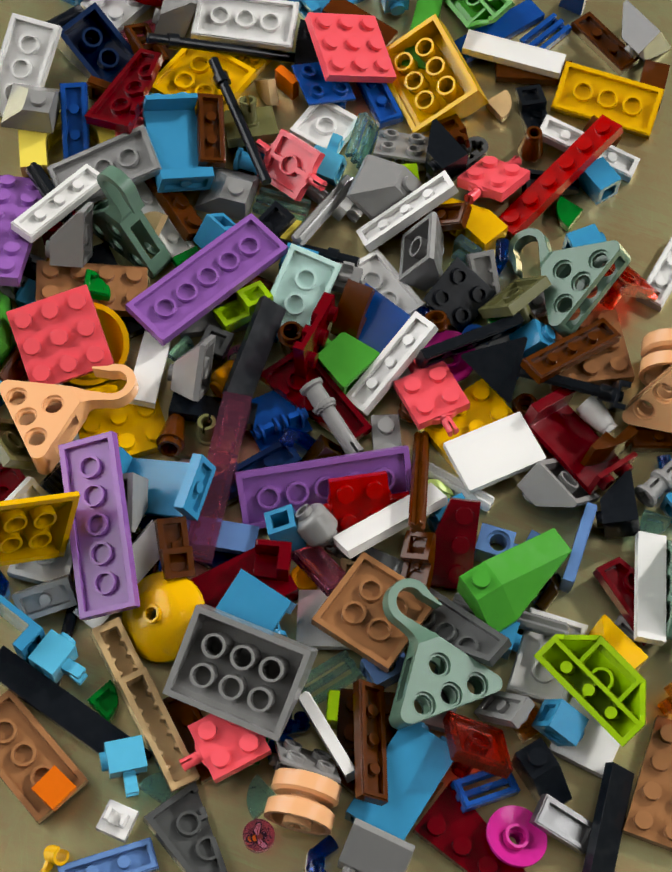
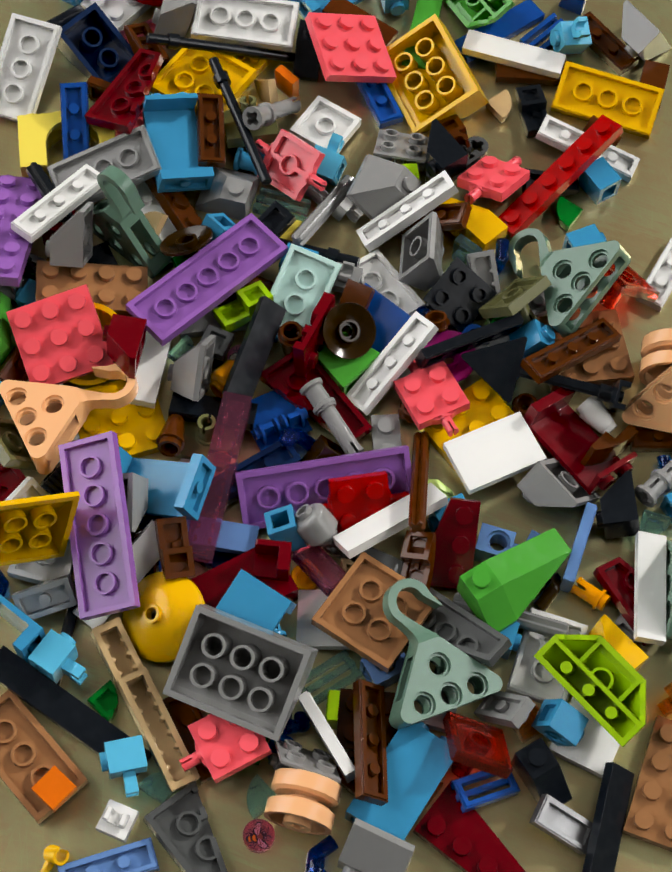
light grey slope [1,83,61,134] -> none
green tile [84,269,111,301] -> none
blue hinge [291,62,356,109] -> none
clear light blue tile [345,112,380,170] -> none
white axle [428,461,495,511] -> none
dark pink dish [486,805,547,868] -> none
reddish brown cone [517,126,543,163] -> none
none -> dark red slope [102,314,147,379]
none -> dark brown dish [160,225,213,258]
none -> light grey pin [242,97,301,130]
none -> dark brown dish [322,302,376,359]
none -> medium azure brick [550,16,592,54]
none -> light orange pin [570,577,611,611]

